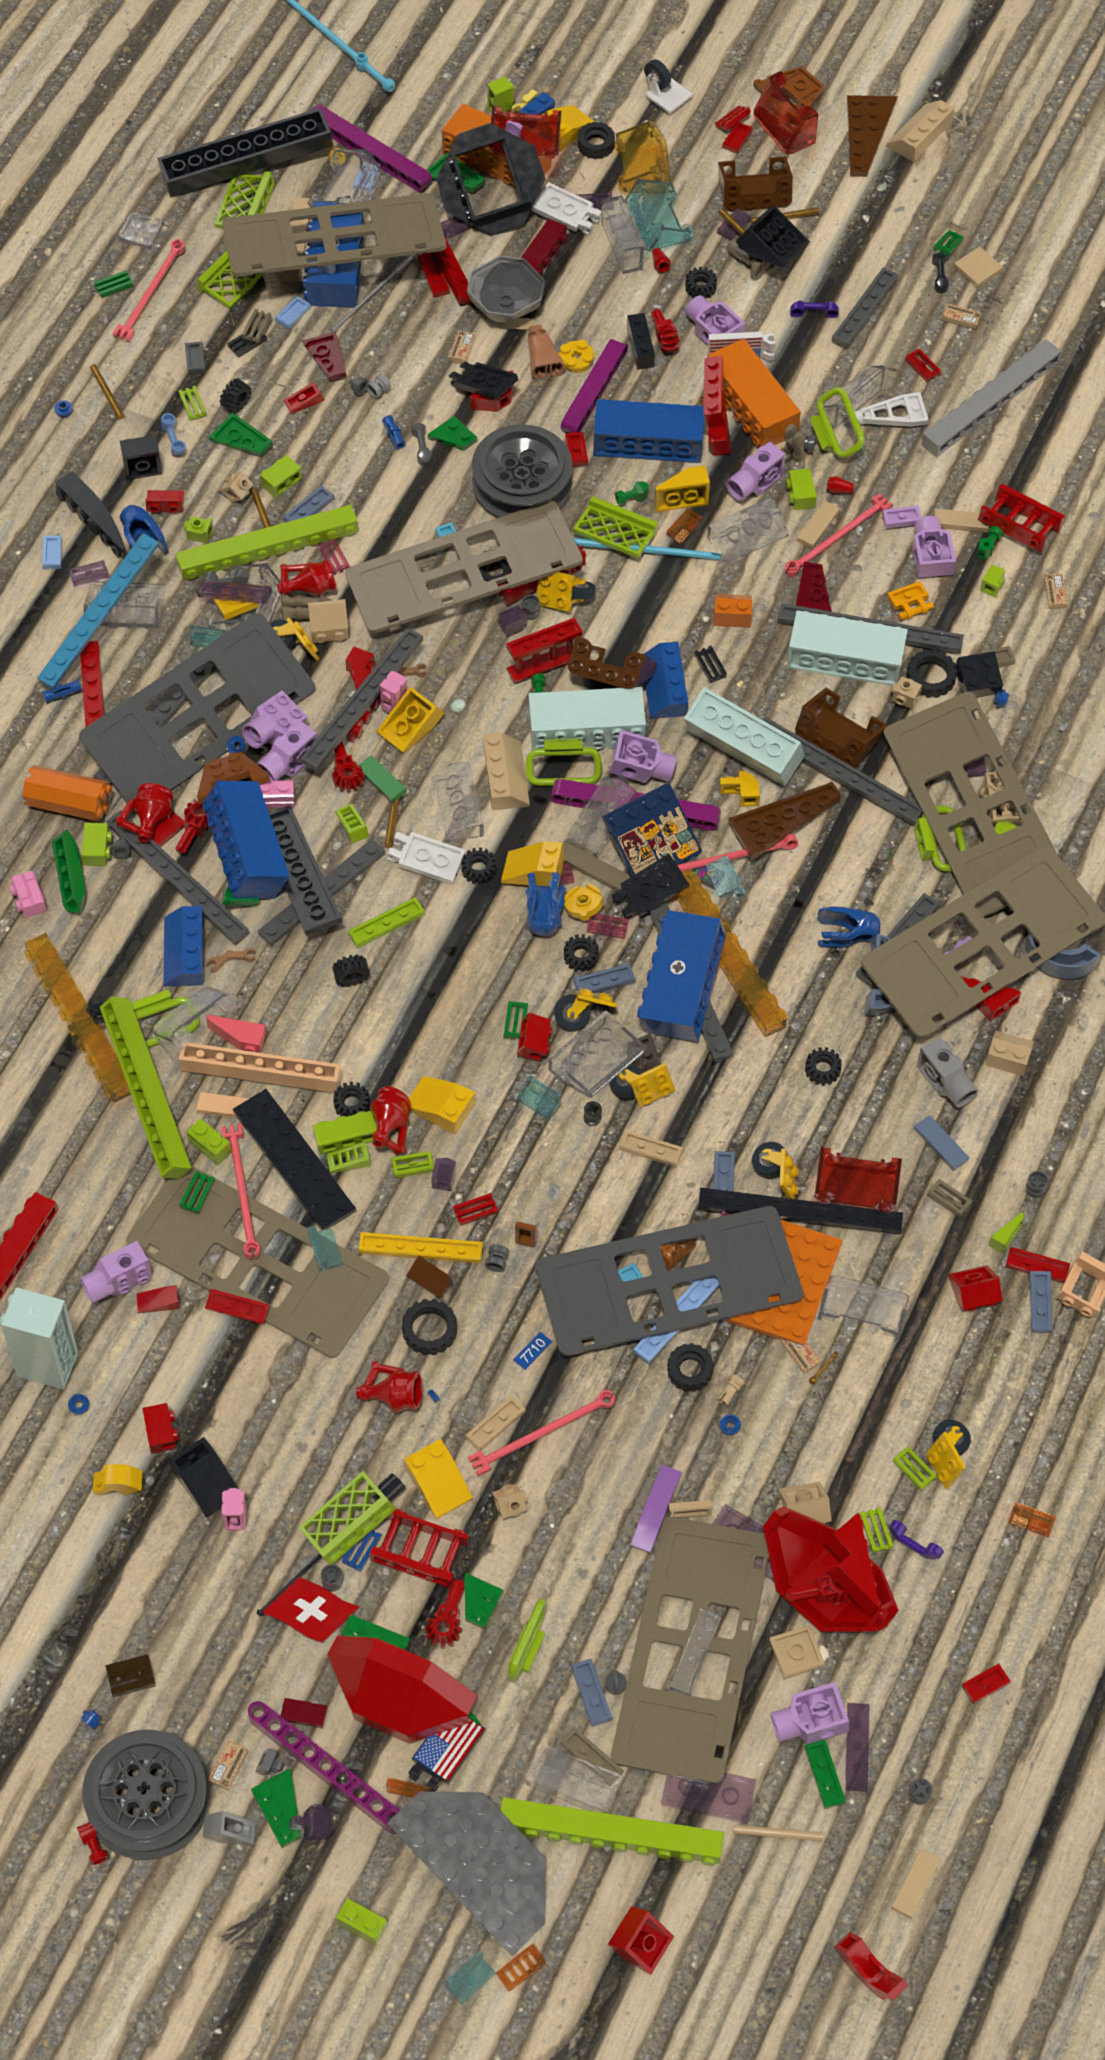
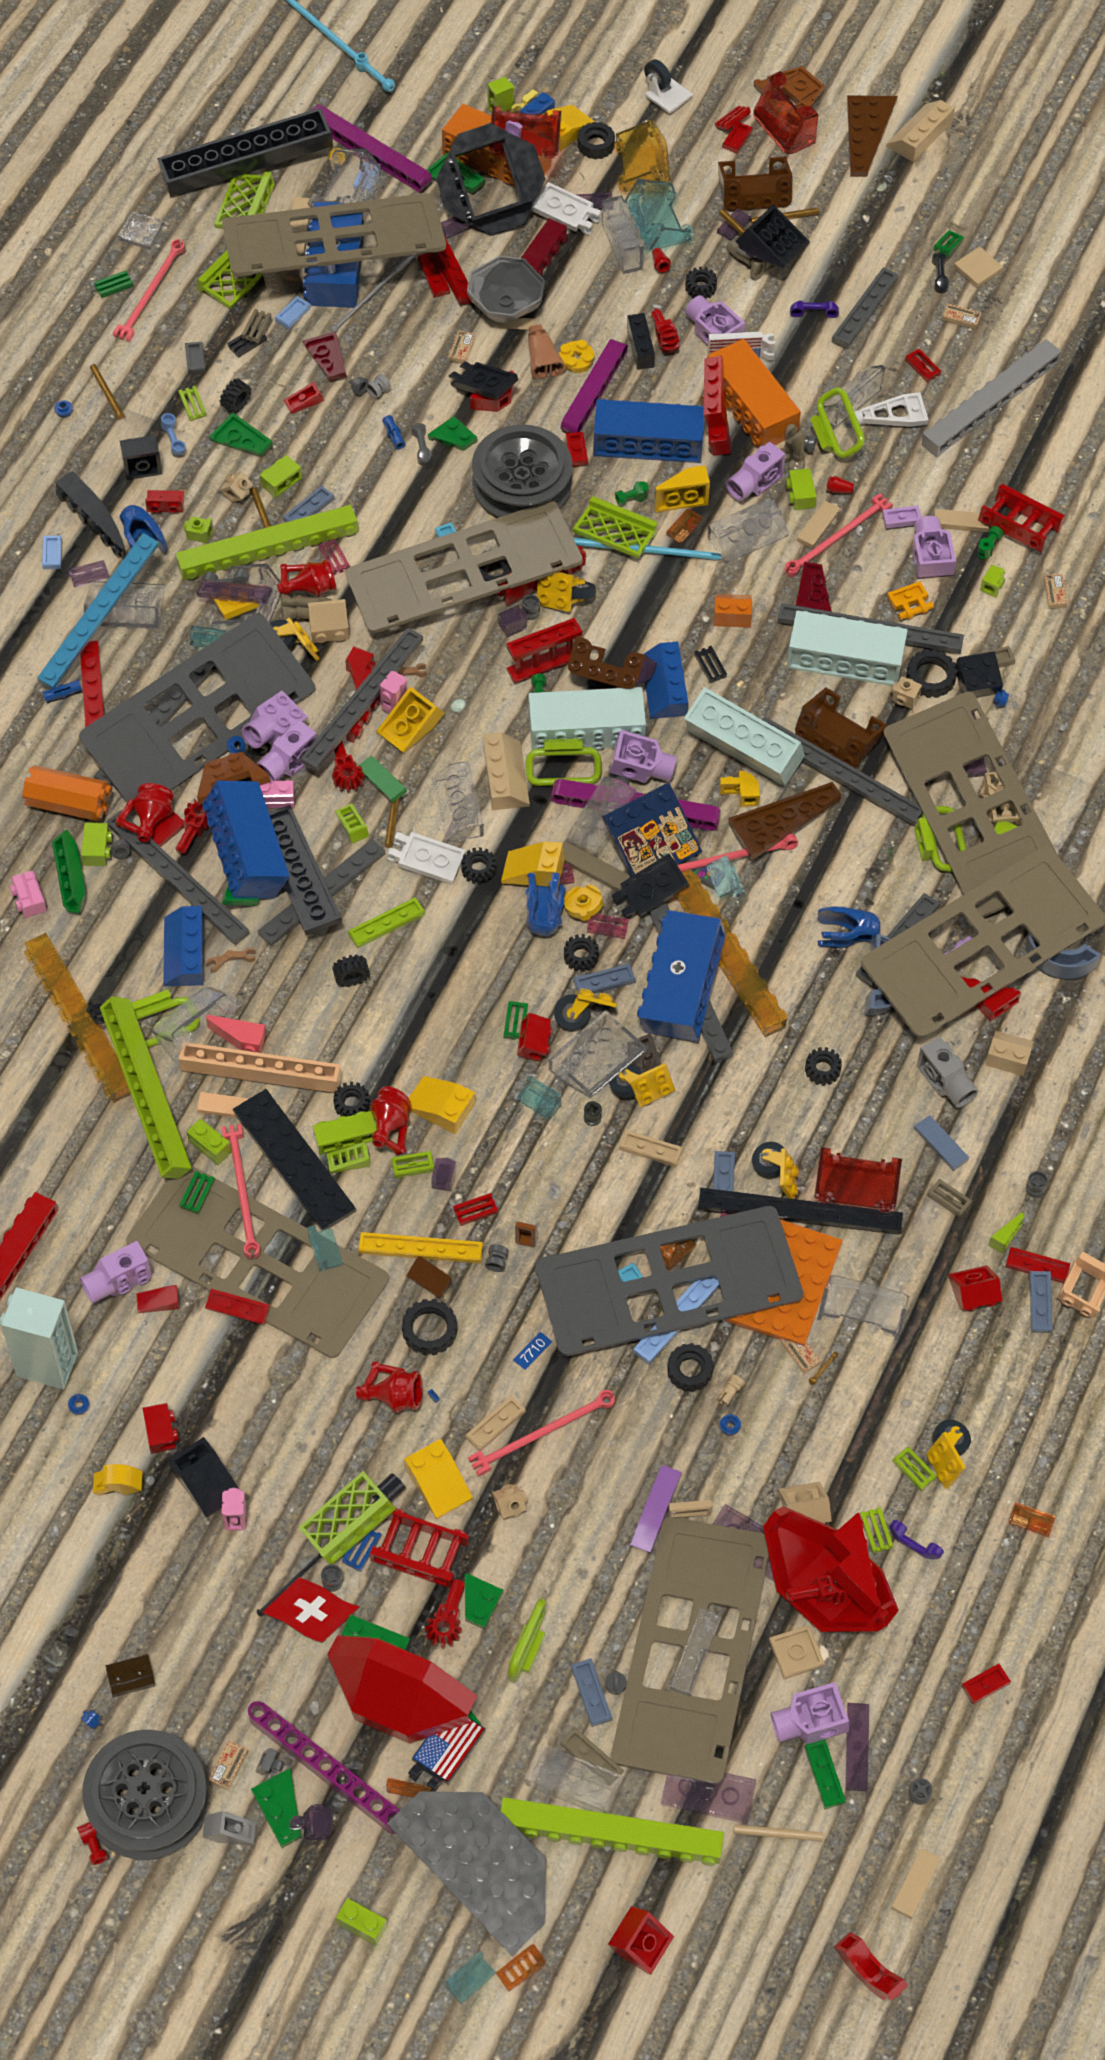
dark red tile [280,1698,328,1729] -> none

